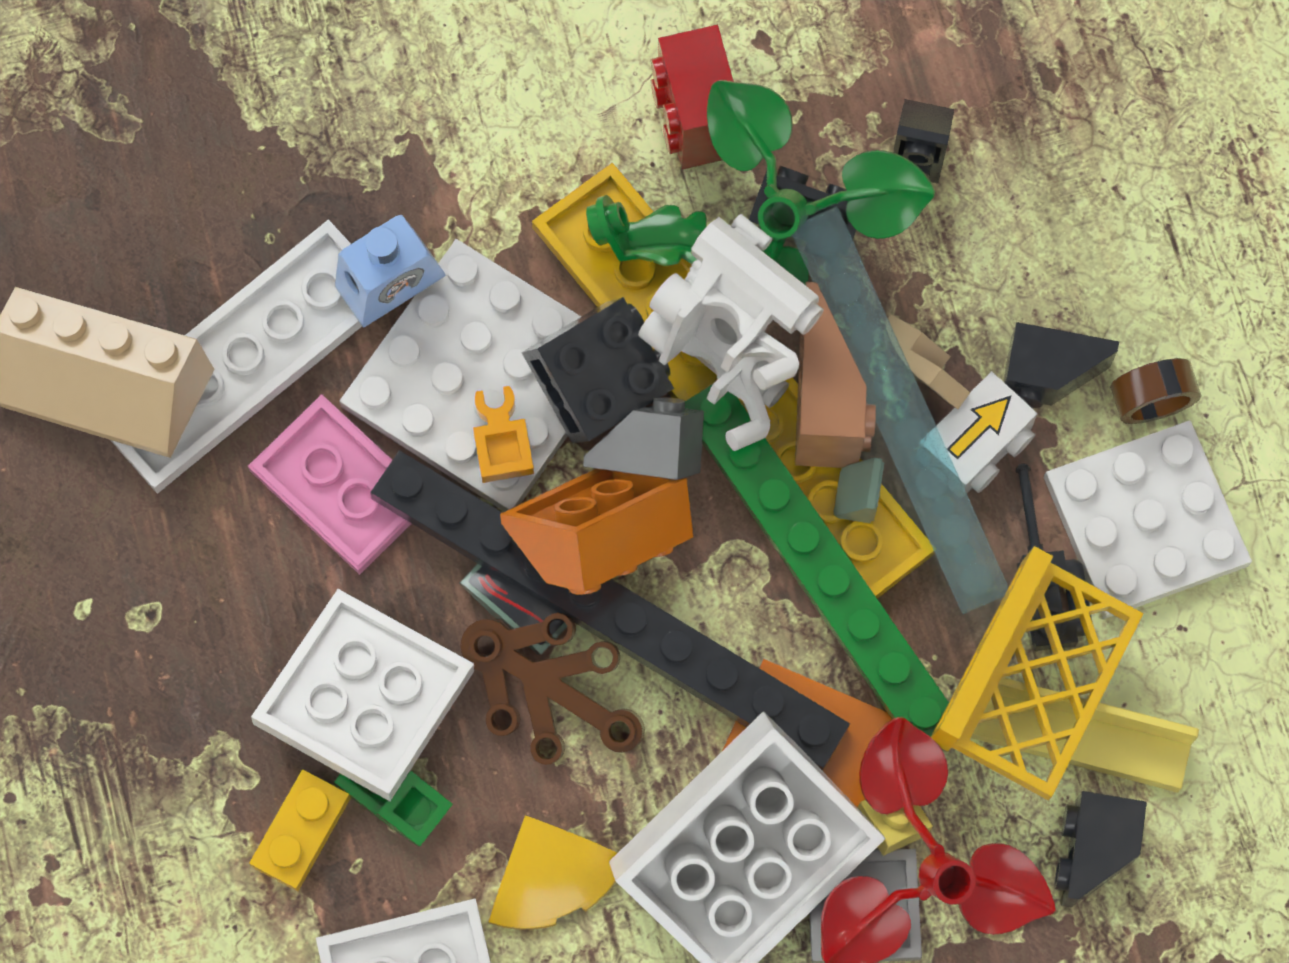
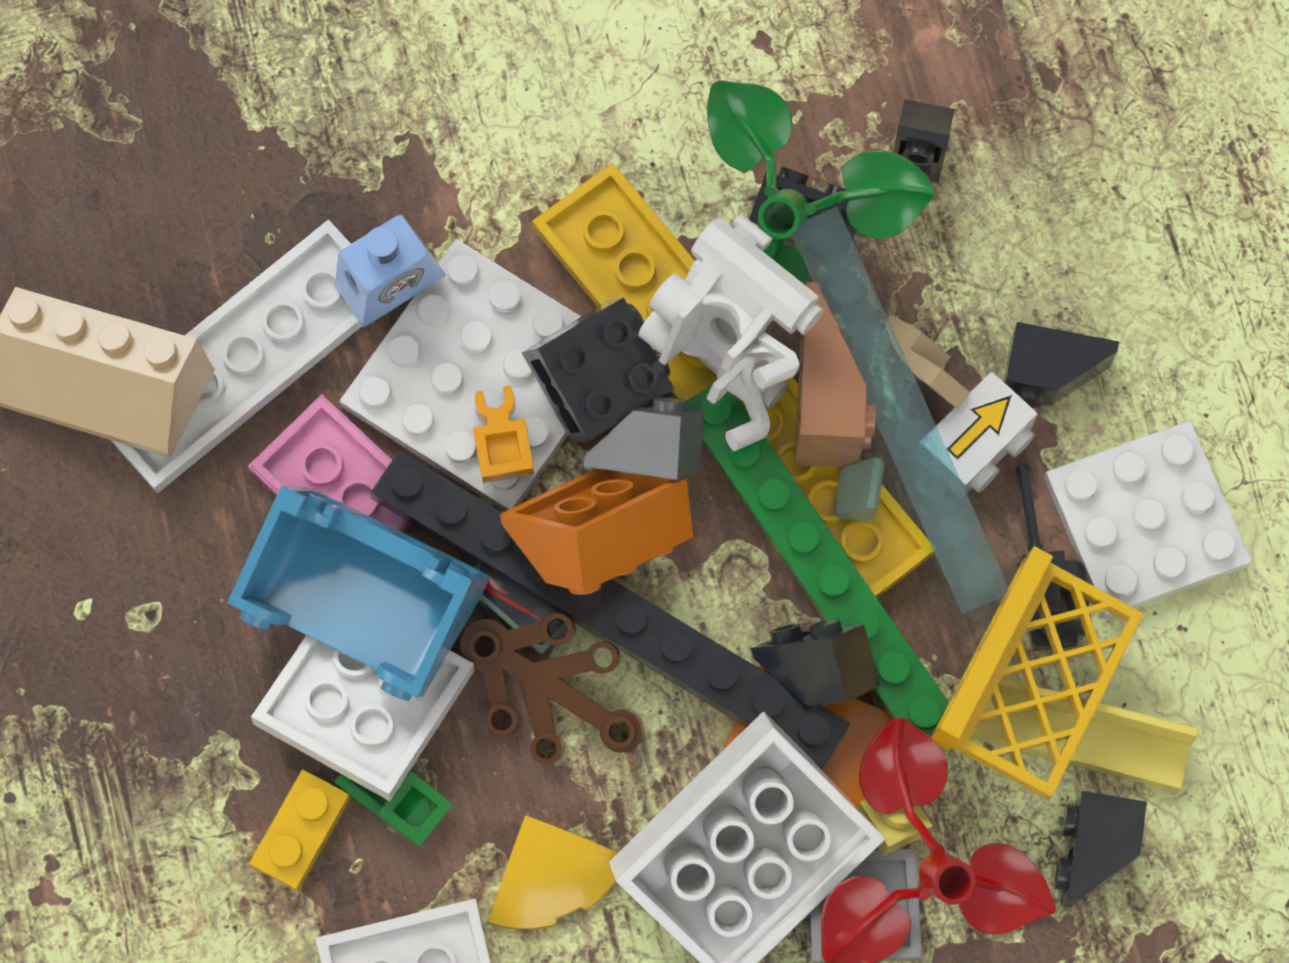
green plant [586,195,707,266] -> none
red brick [650,24,734,170] -> none
reddish brown piece [1110,358,1202,424] -> none
none -> dark azure windscreen [227,486,490,701]
none -> black slope [751,619,880,705]

